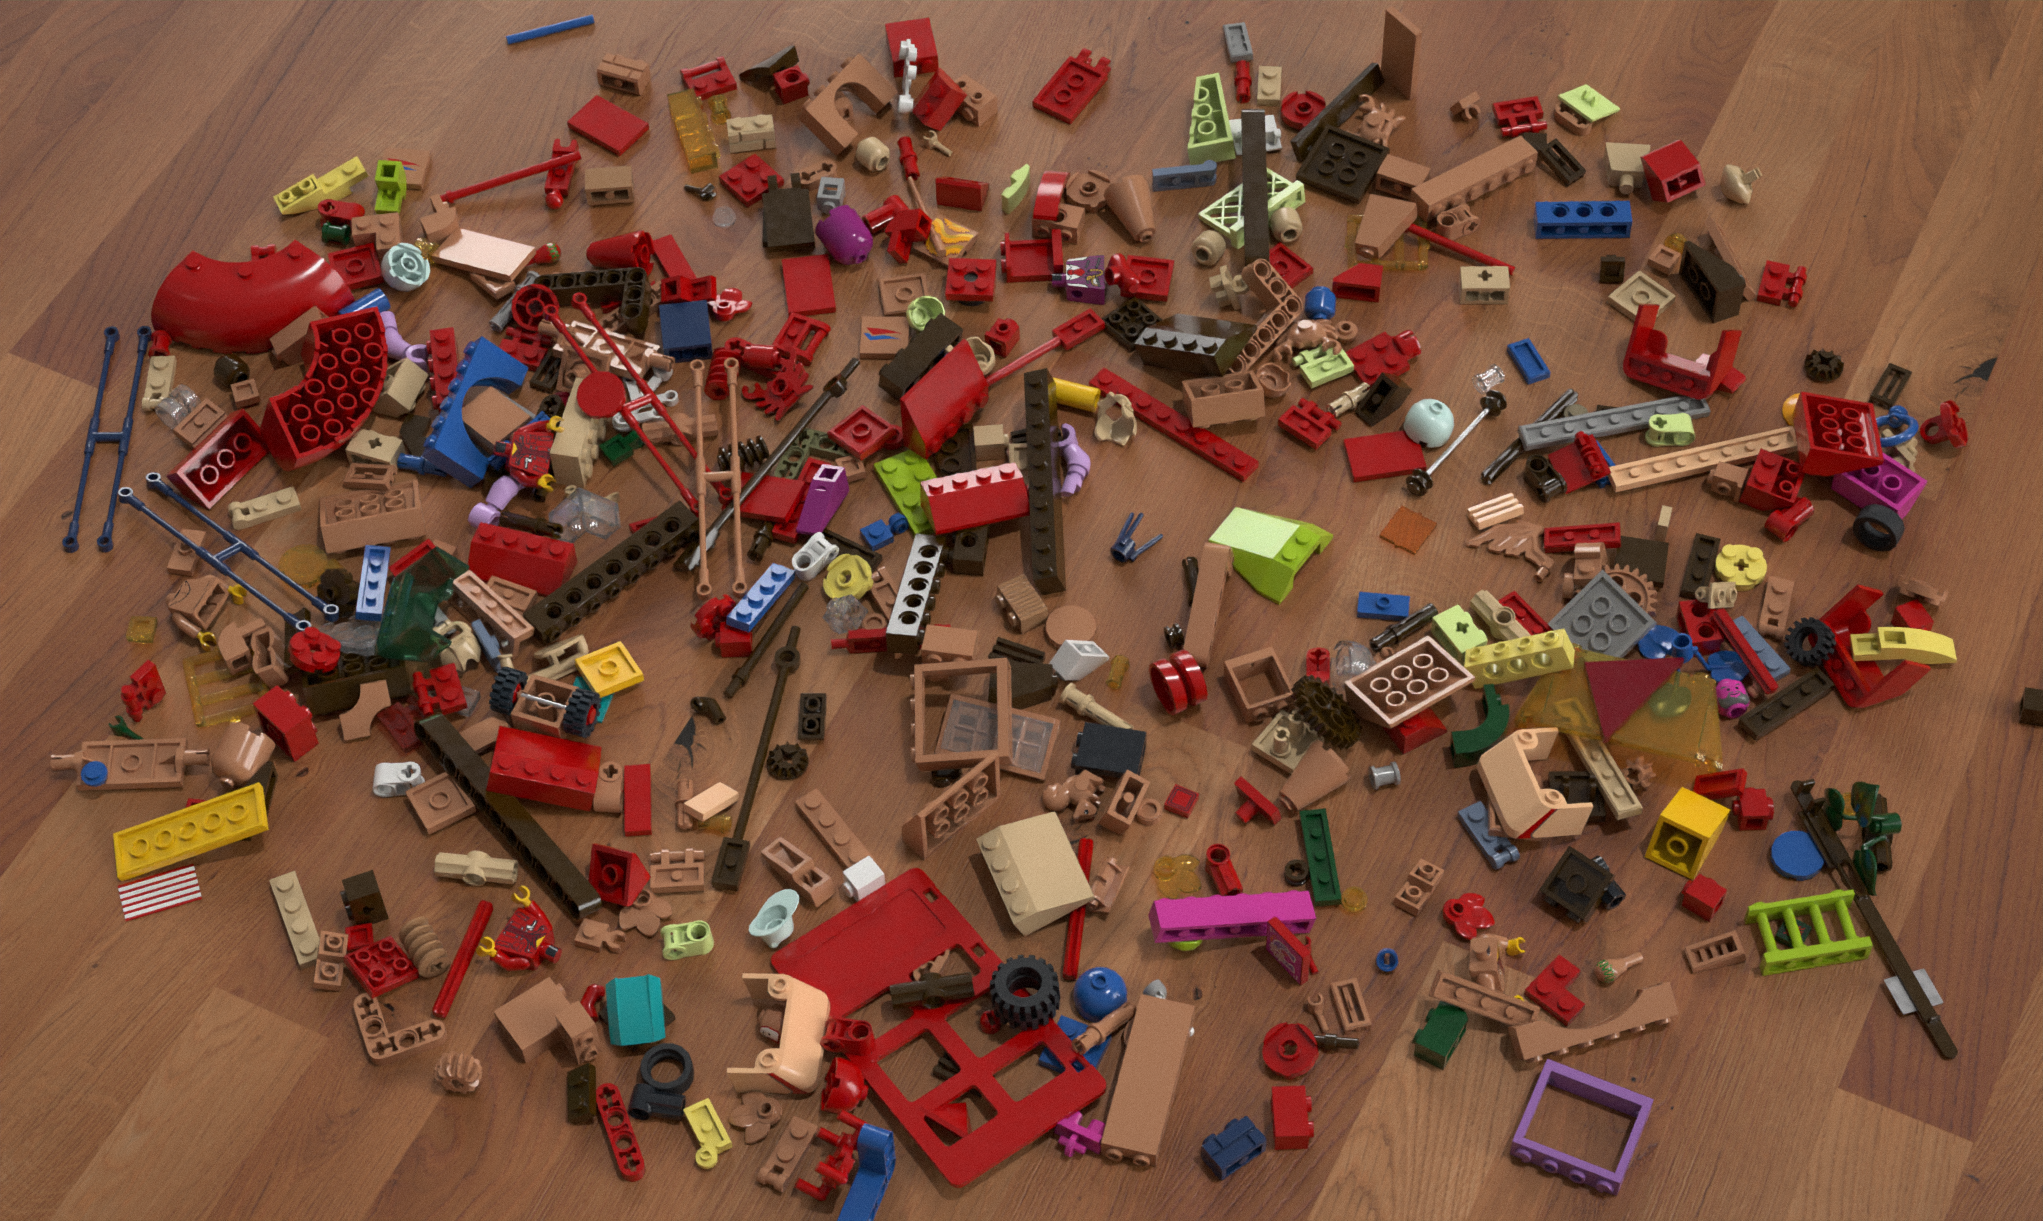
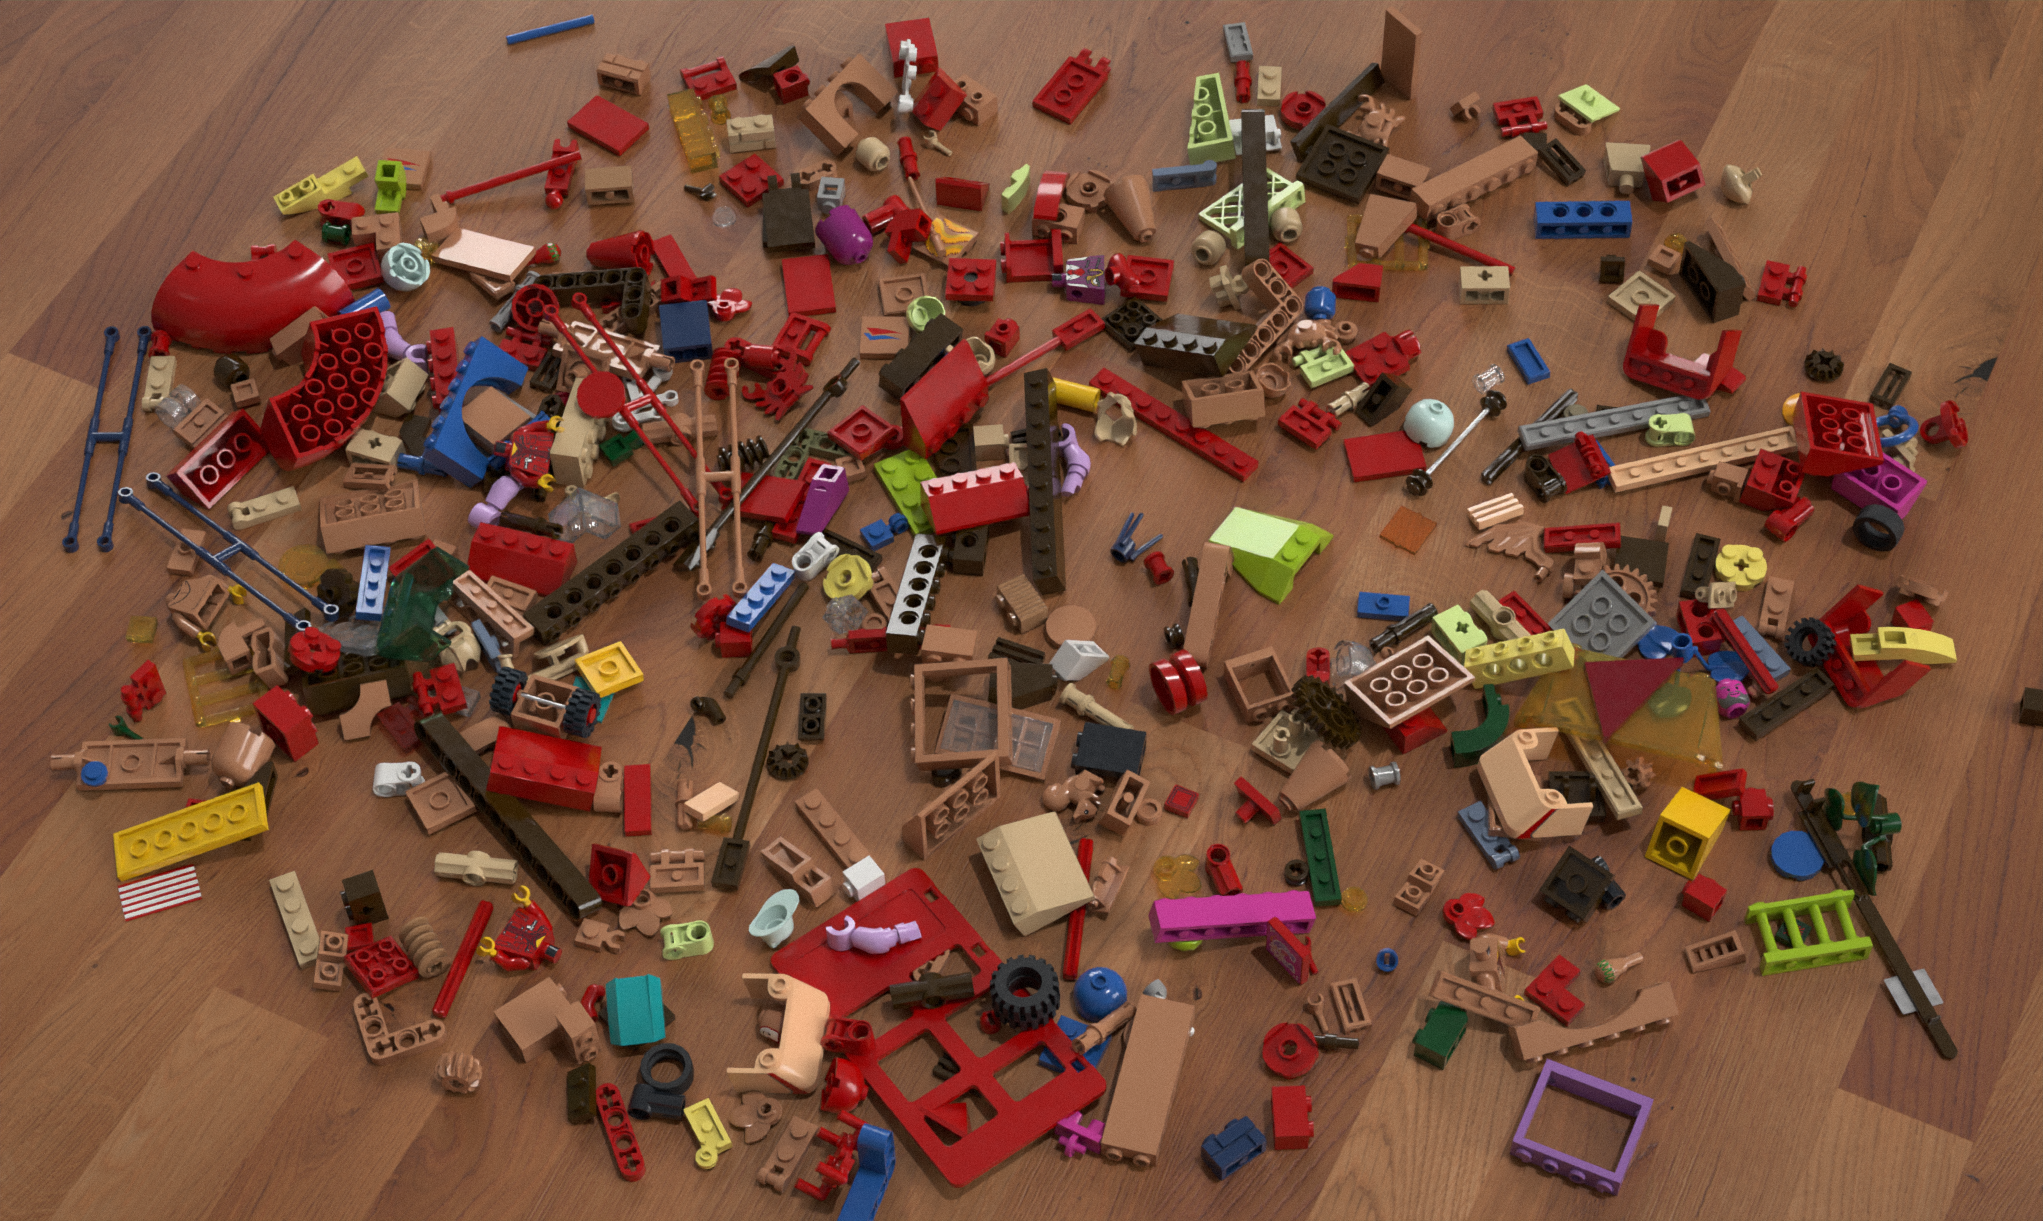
none -> lavender piece [826,915,922,954]
none -> red bush [1143,551,1175,585]

